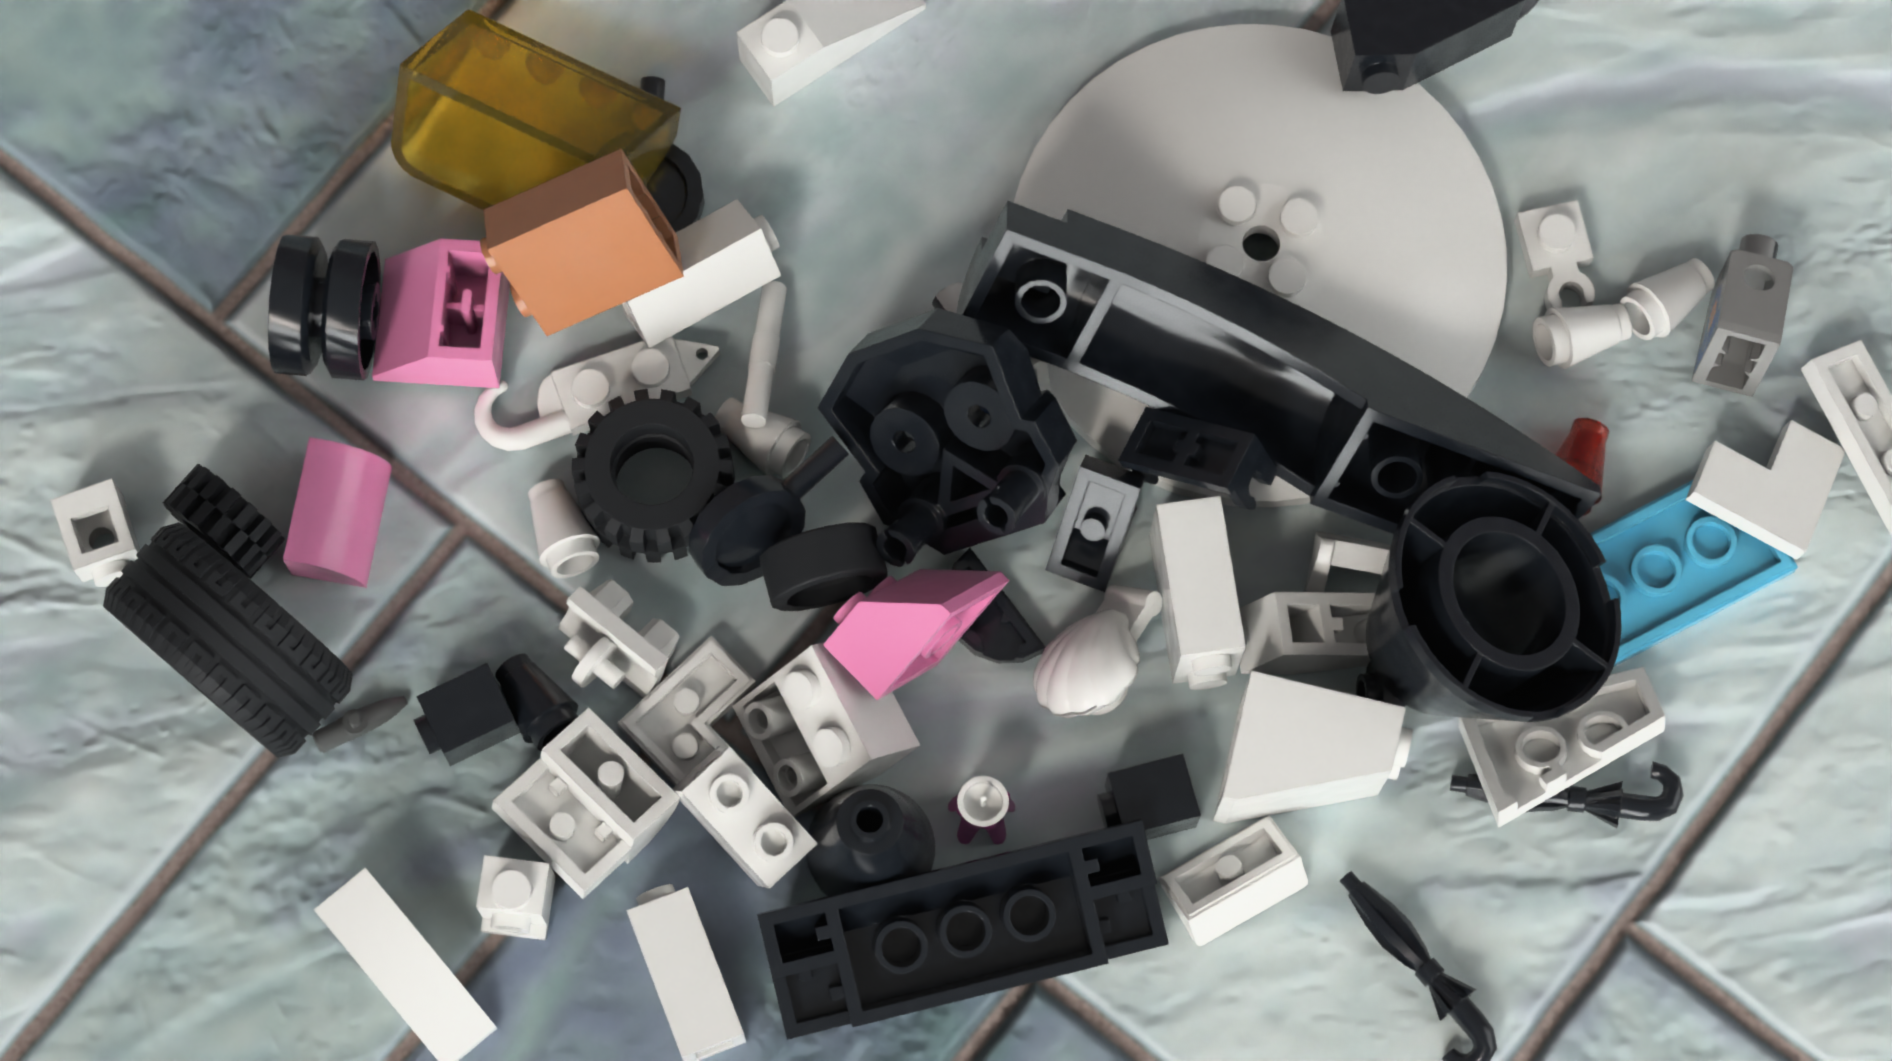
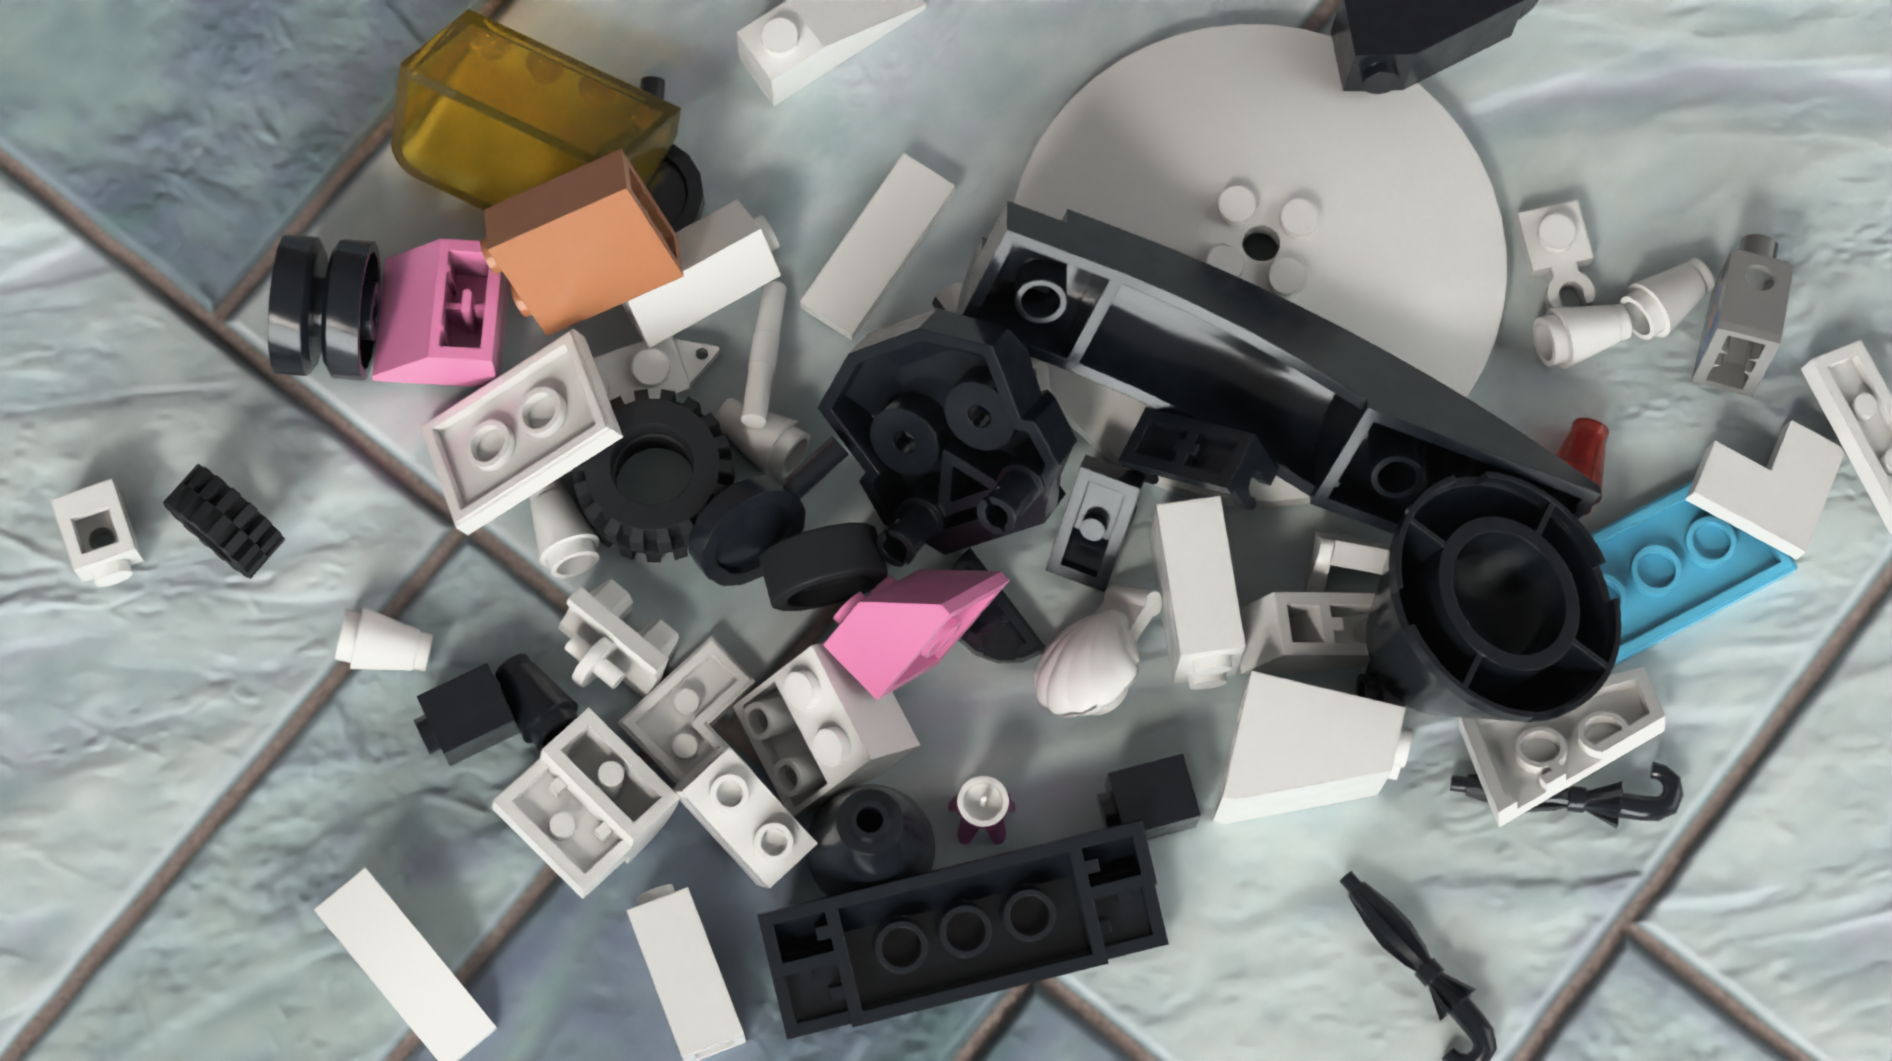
black tyre [103,522,353,758] -> none
bright pink brick [283,437,392,588] -> none
dark grey helmet [312,696,408,753] -> none
white brick [476,855,556,940] -> none
white slope [1158,815,1308,946] -> none
none -> white cone [335,607,433,672]
none -> white tile [420,329,623,535]
none -> white tile [800,153,956,341]

